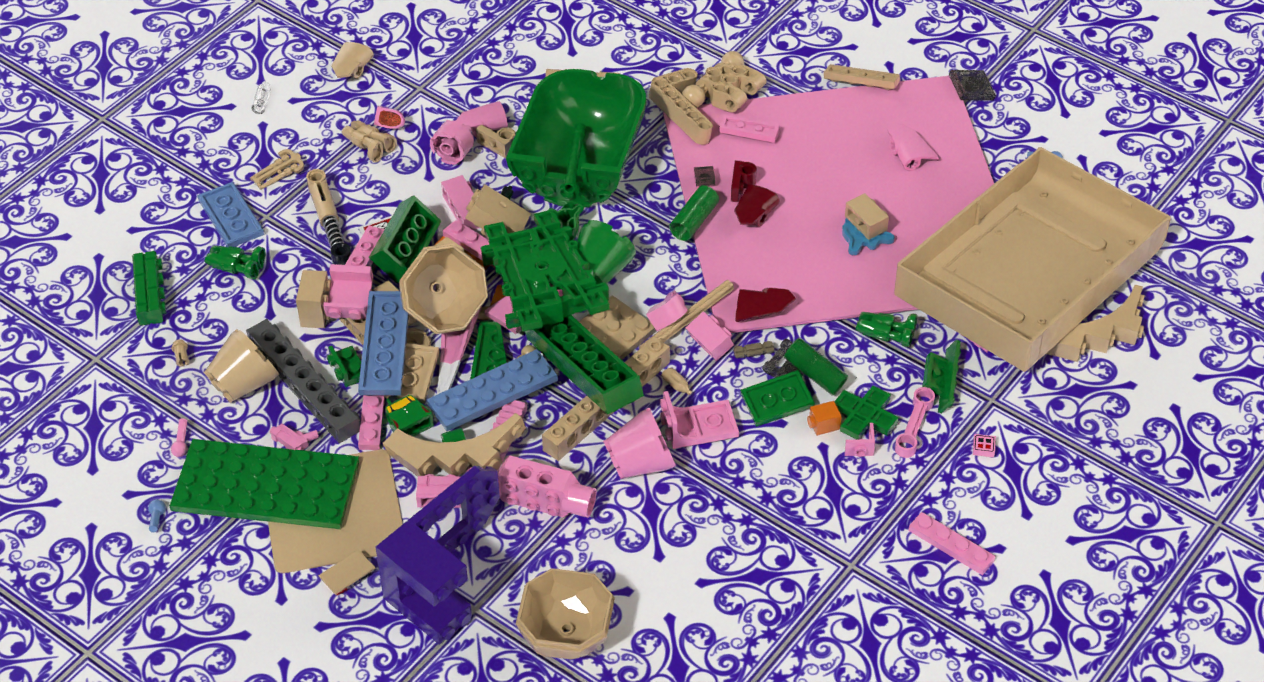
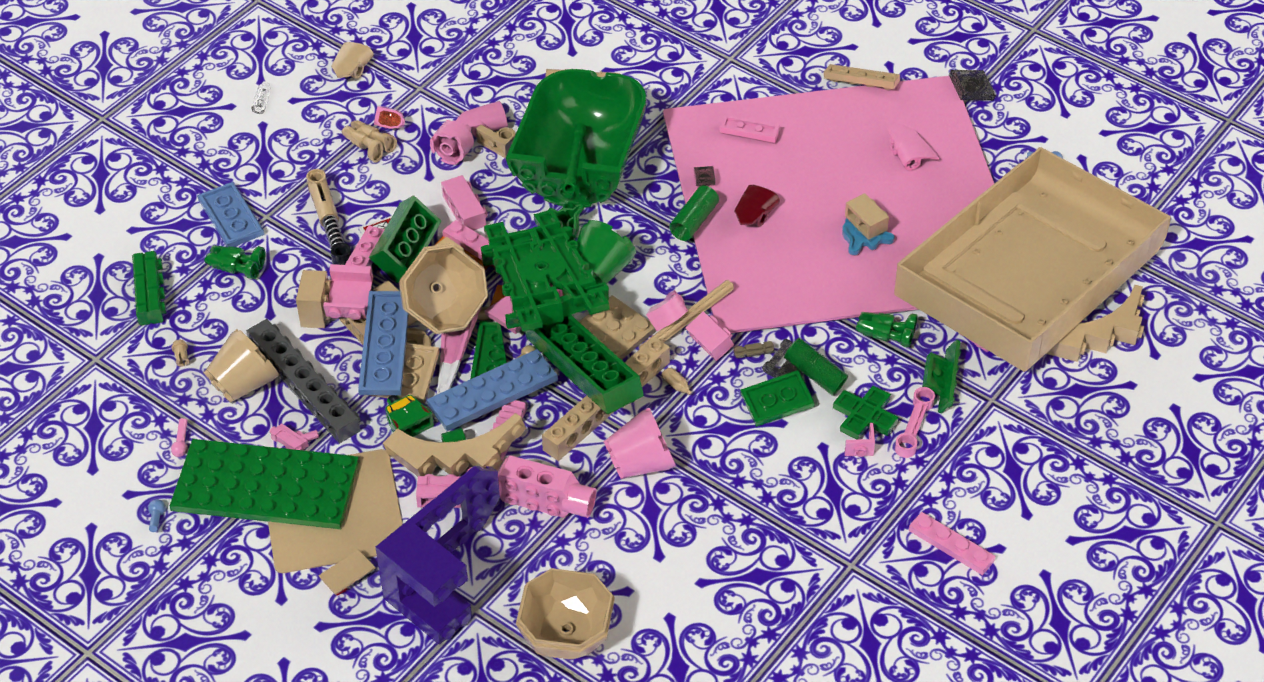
tan piece [250,149,304,190] -> none
green bracket [327,346,361,387] -> none
bright pink plate [358,395,385,450] -> none
tan piece [465,184,531,236] -> none
tan beam [649,68,713,145] -> none
bright pink bracket [660,391,739,449] -> none
tan connector [682,51,766,112] -> none
dark red plate [731,160,757,202] -> none
dark red panel [735,288,796,322] -> none
orange brick [807,401,842,436] -> none
bright pink tile [973,434,996,457] -> none

